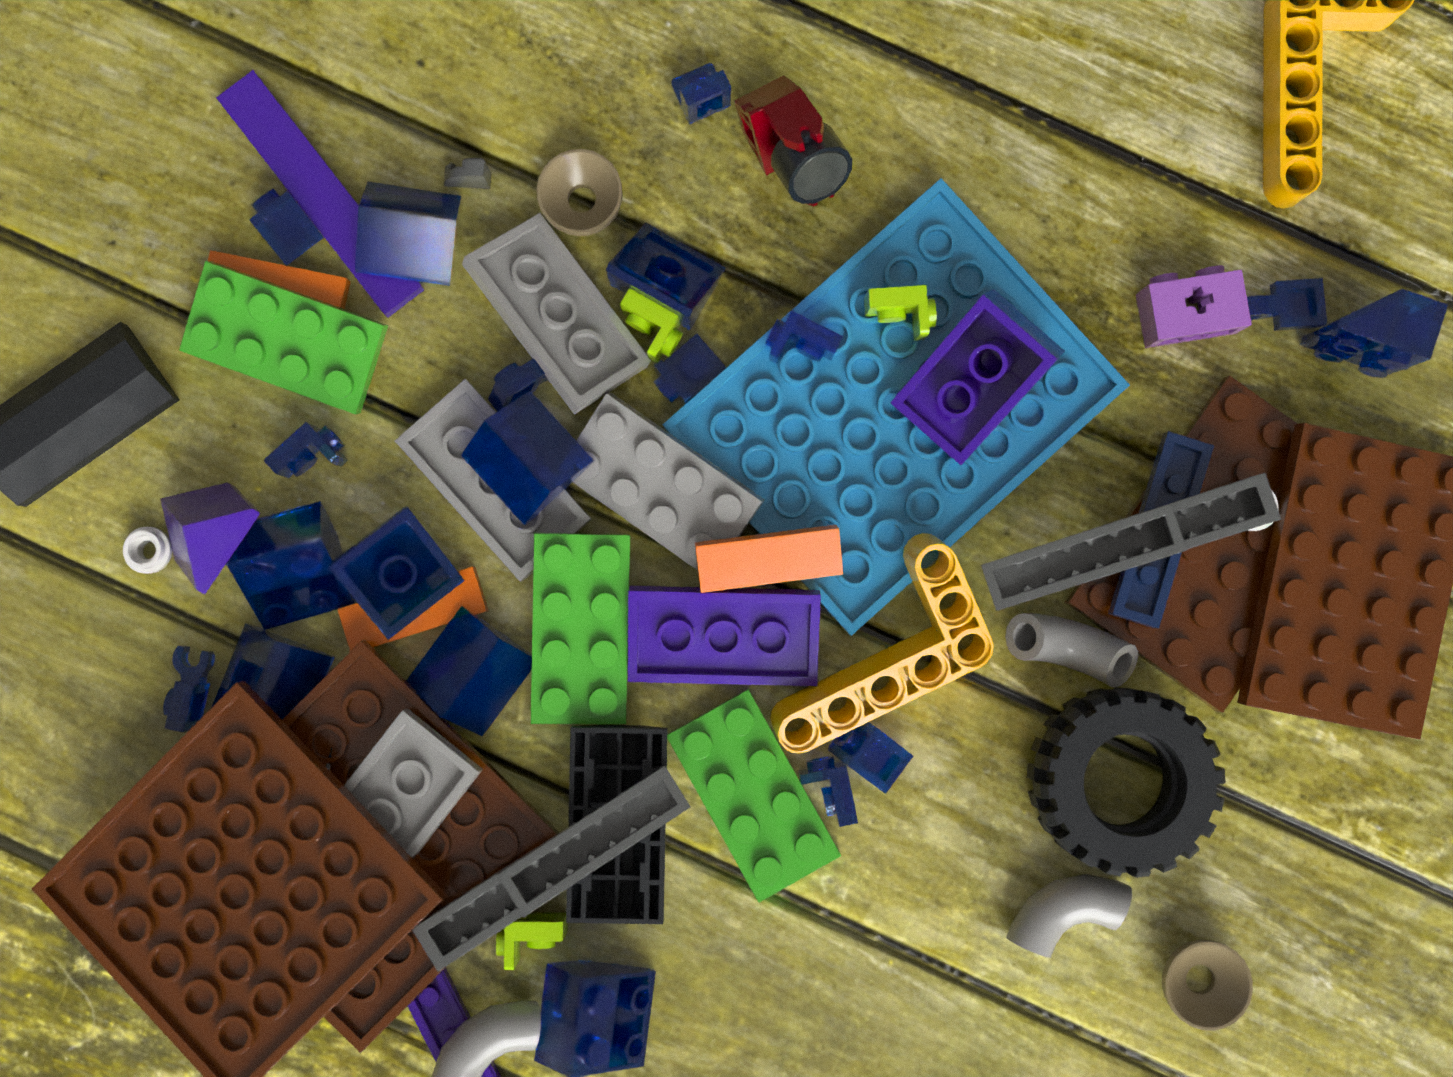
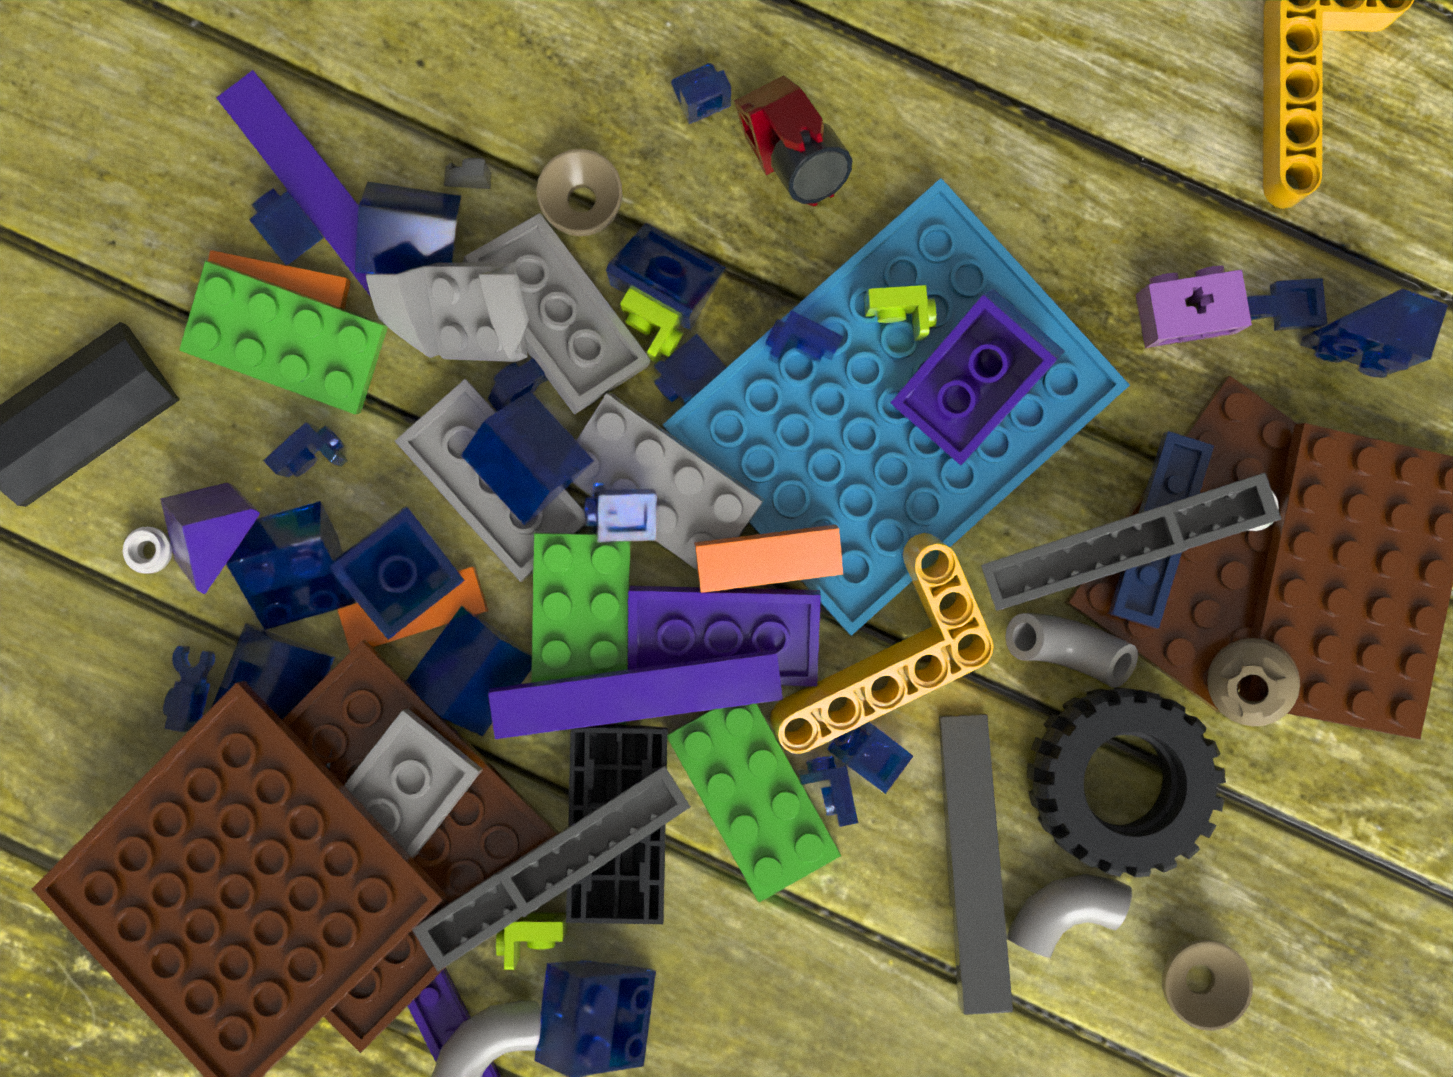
none -> light grey piece [366,262,529,362]
none -> dark purple tile [488,650,783,739]
none -> clear blue bracket [584,483,657,542]
none -> dark grey slope [939,714,1013,1015]
none -> dark tan piece [1207,638,1300,726]

